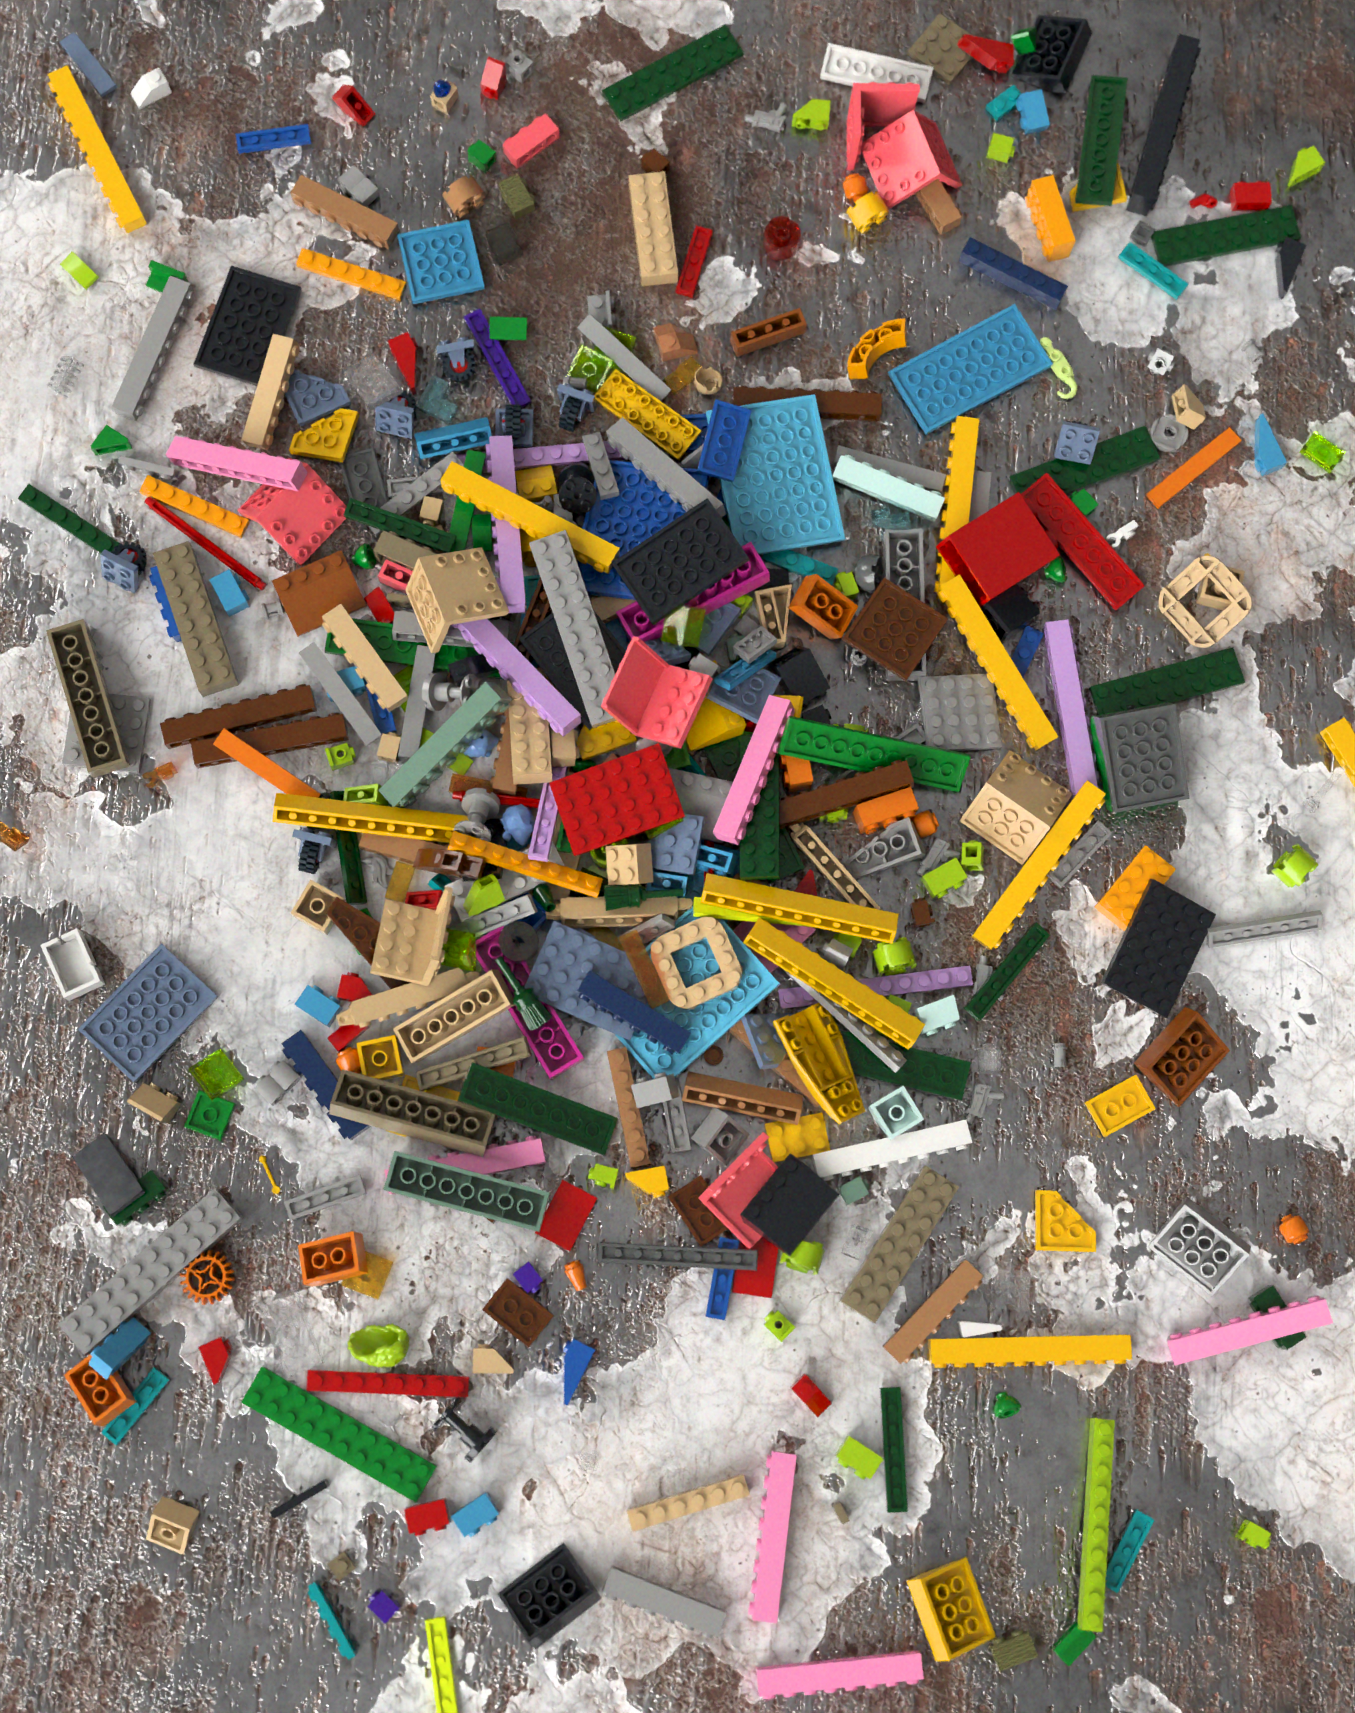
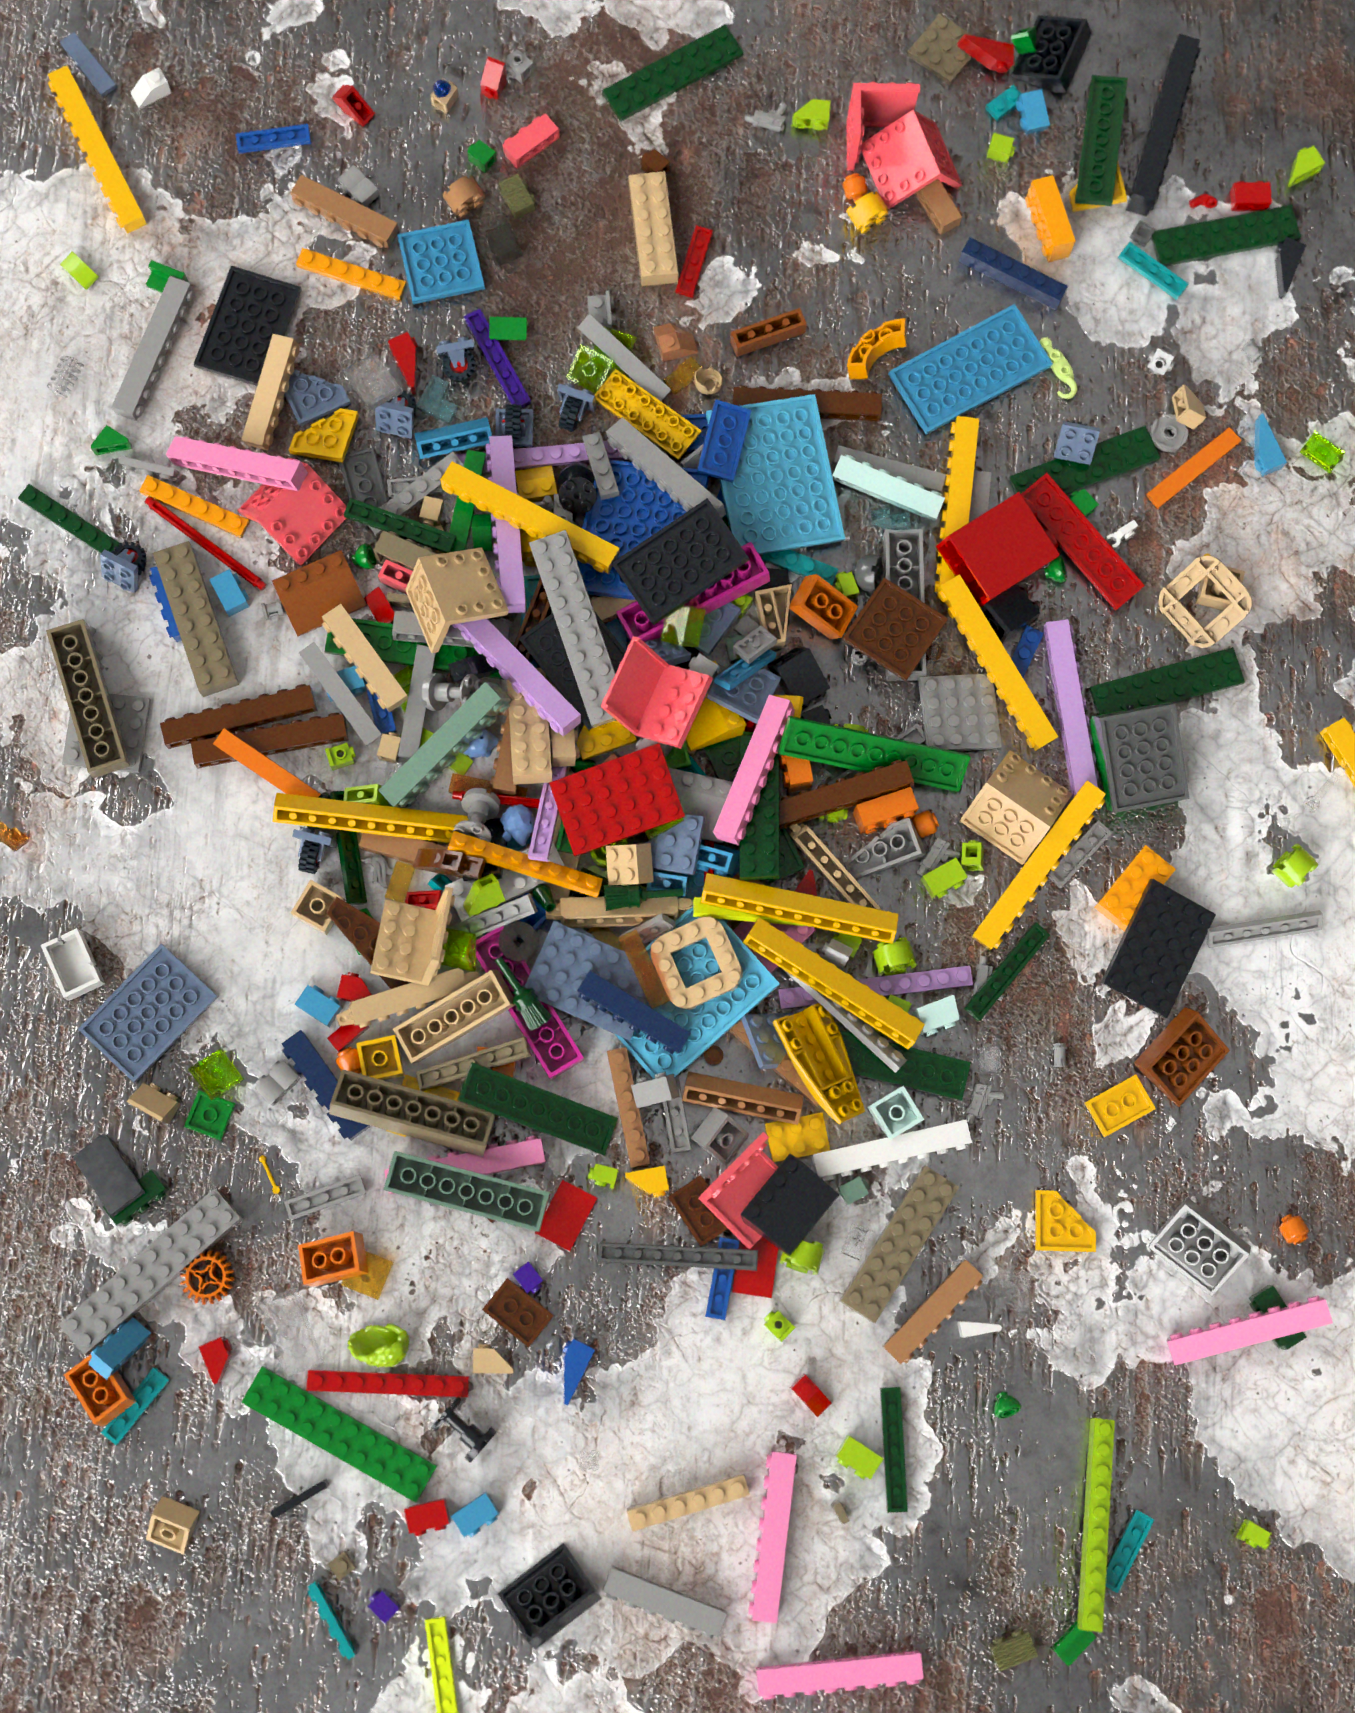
clear orange plate [142,762,178,788] -> none
light grey pin [563,375,587,390] -> none
orange cone [564,1259,587,1291] -> none
clear red brick [763,216,801,260] -> none
white plate [820,43,933,103] -> none
yellow slope [907,1557,996,1661] -> none
reddish brown brick [910,898,935,928] -> none
yellow brick [928,1334,1132,1368] -> none

